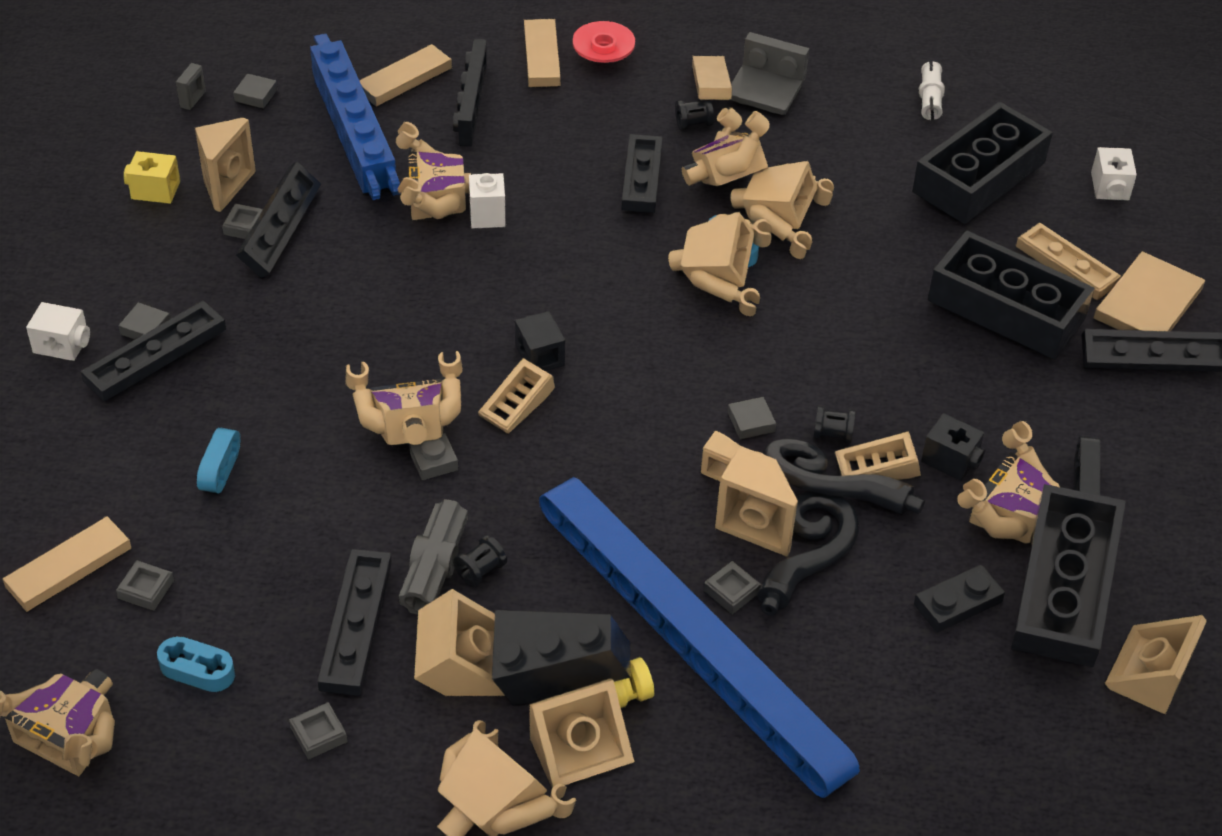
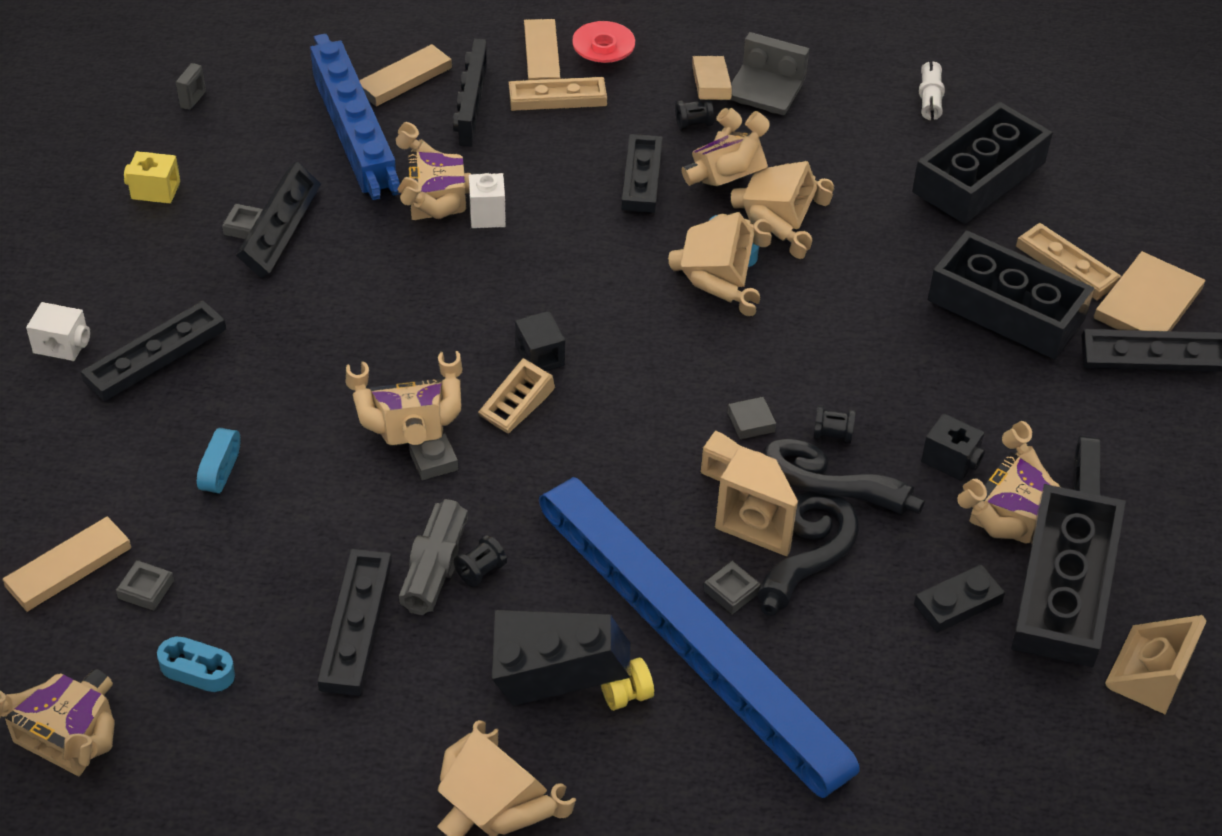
dark grey tile [118,302,170,340] -> none
tan slope [195,118,256,212] -> none
dark grey tile [233,74,278,109] -> none
dark grey tile [289,702,348,760] -> none
tan slope [414,589,505,696] -> none
tan slope [530,679,634,788] -> none
tan slope [835,431,921,480] -> none
white brick [1091,147,1137,200] -> none
none -> tan tile [509,77,607,111]

